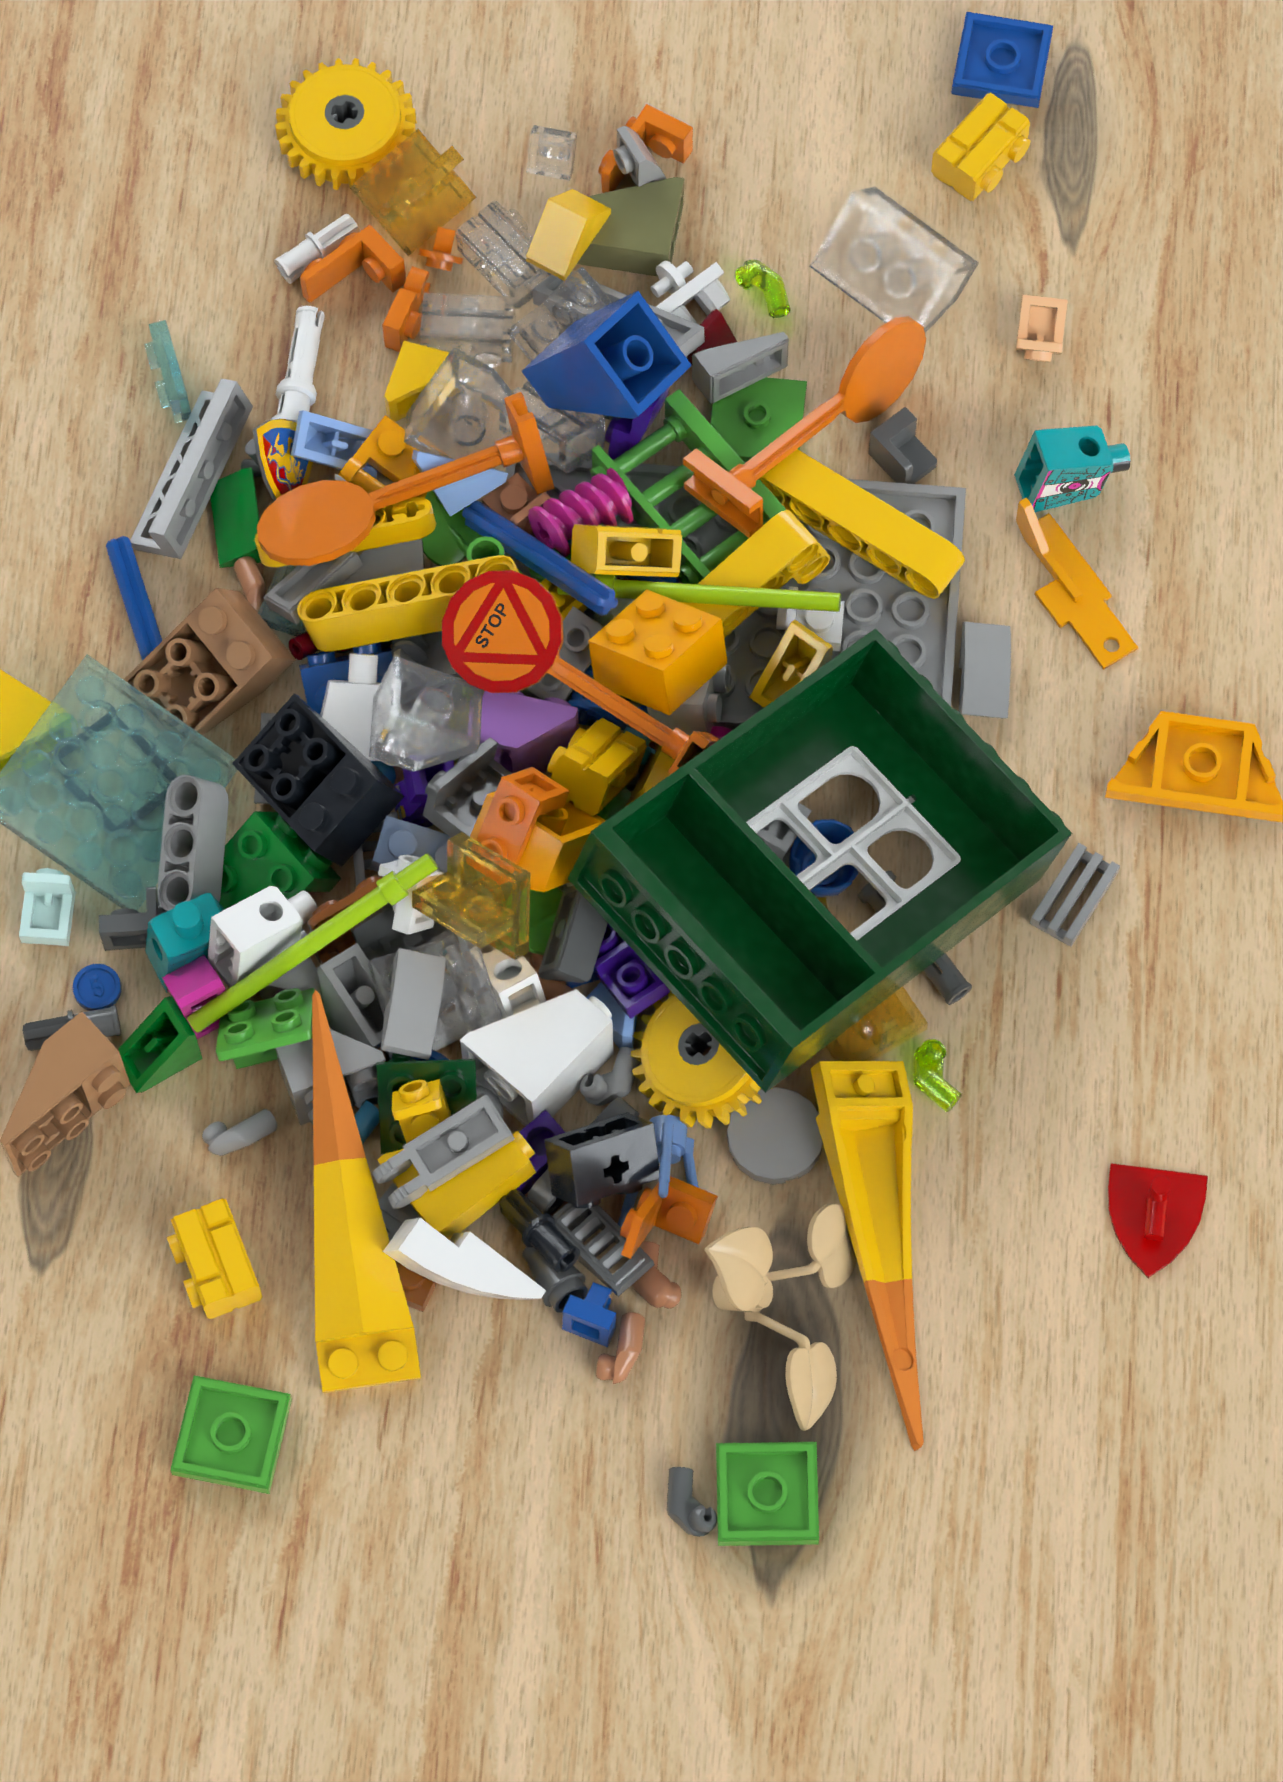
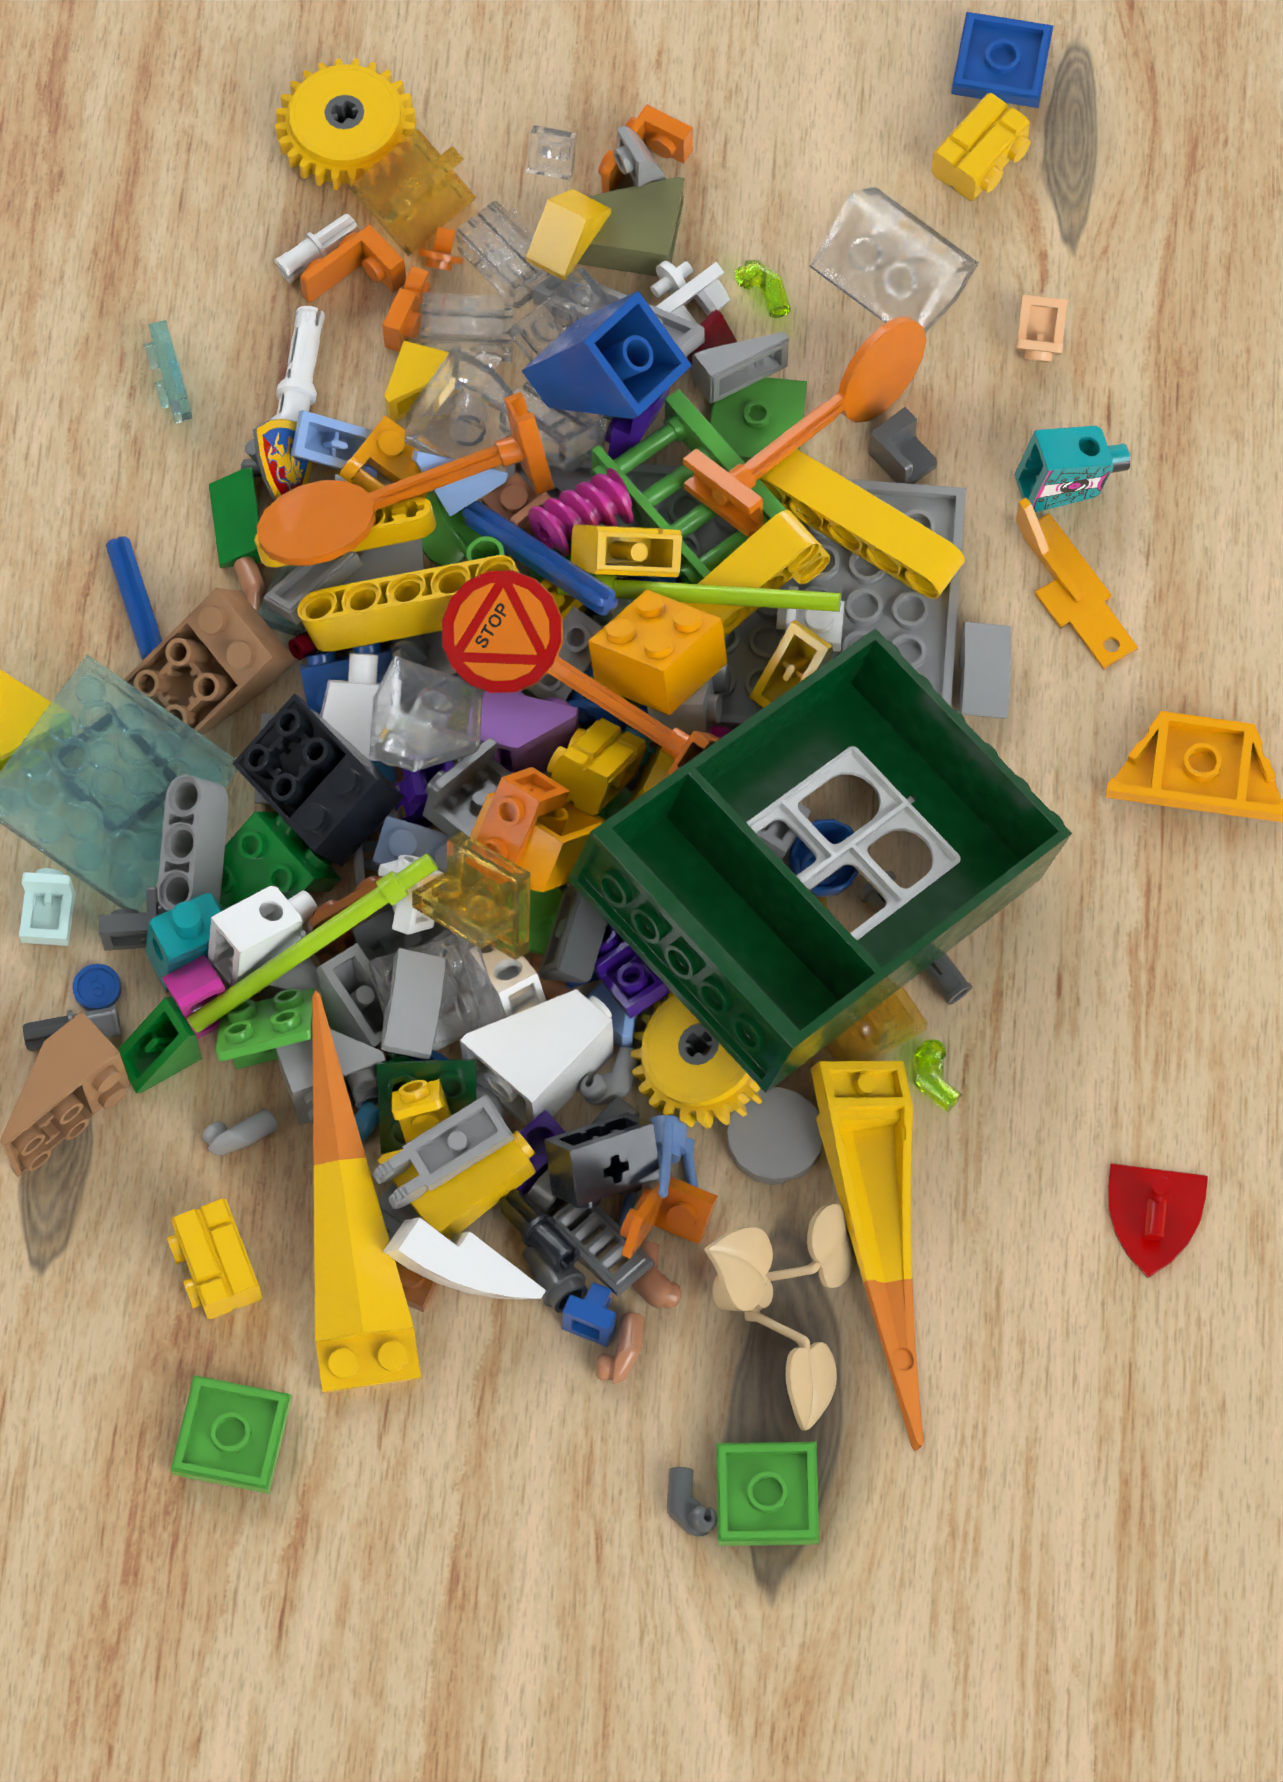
light grey fence [130,378,253,559] -> none
light grey tile [1030,843,1120,947] -> none

